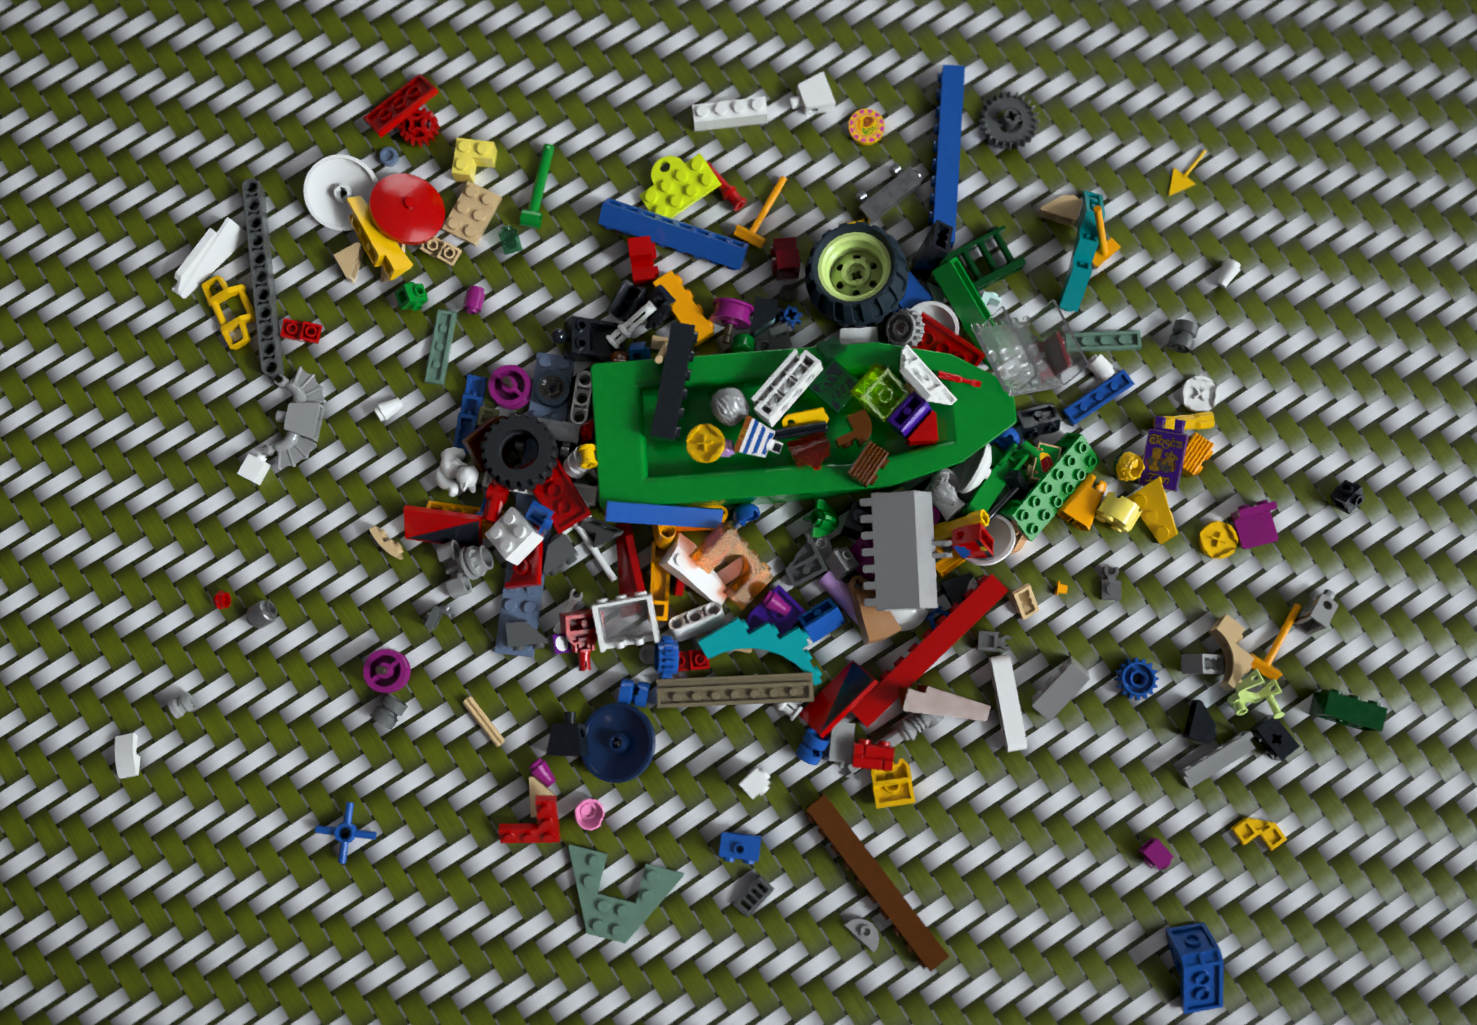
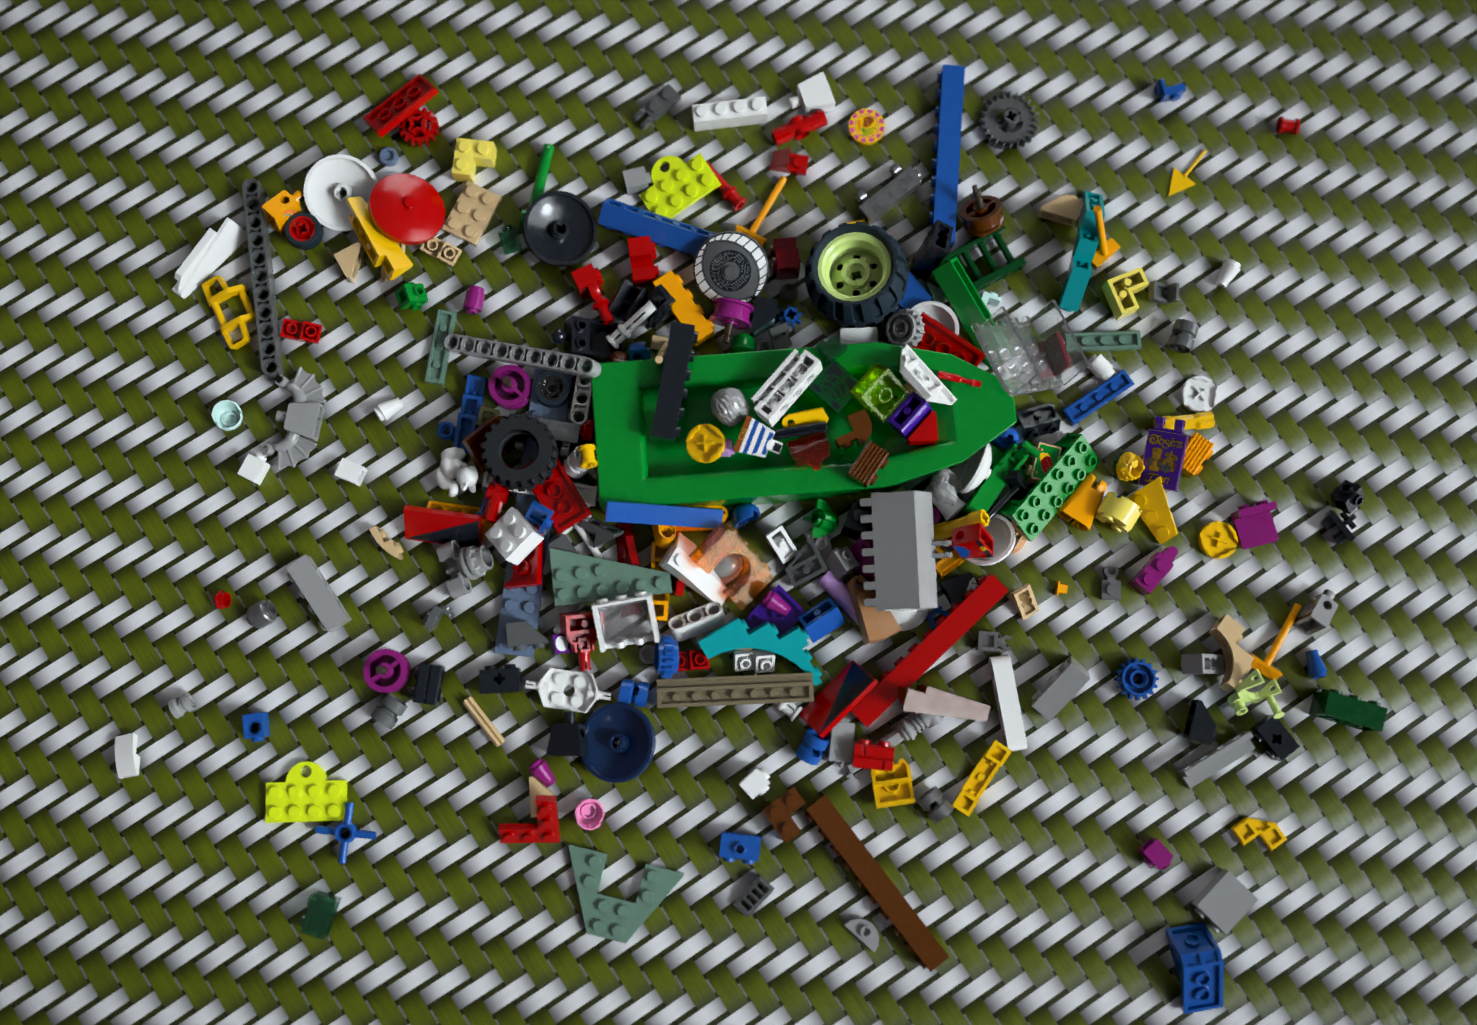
none -> light aqua hair [211,400,243,431]
none -> blue brick [242,712,270,742]
none -> light orange torso [261,190,305,235]
none -> neon yellow plate [265,761,347,823]
none -> wheel [285,212,324,250]
none -> light grey brick [286,554,352,633]
none -> clear green brick [300,891,341,940]
none -> white brick [334,458,368,487]
none -> black brick [411,663,446,706]
none -> blue plate [437,422,456,441]
none -> light grey beam [444,334,601,378]
none -> black brick [479,664,522,694]
none -> black dish [522,191,598,267]
none -> white plate [525,668,612,713]
none -> sand green wing [549,548,672,607]
none -> red brick [571,263,614,325]
none -> light grey brick [622,166,652,195]
none -> dark grey hinge [633,84,681,130]
none -> dish [693,231,769,303]
none -> light grey hair [711,549,741,578]
none -> white slope [733,650,775,674]
none -> reddish brown brick [761,786,806,844]
none -> white slope [765,524,798,564]
none -> red slope [770,148,809,176]
none -> red piece [771,109,828,147]
none -> flat silver wheel [917,786,954,824]
none -> yellow slope [952,740,1012,817]
none -> reddish brown wheel [960,184,1005,238]
none -> light yellow brick [1101,267,1149,321]
none -> magenta hinge [1129,546,1179,596]
none -> dark grey bracket [1148,281,1180,305]
none -> blue bracket [1154,78,1186,103]
none -> light grey brick [1191,869,1258,935]
none -> red bush [1276,117,1300,135]
none -> blue cone [1306,650,1328,680]
none -> black hips [1320,510,1356,545]

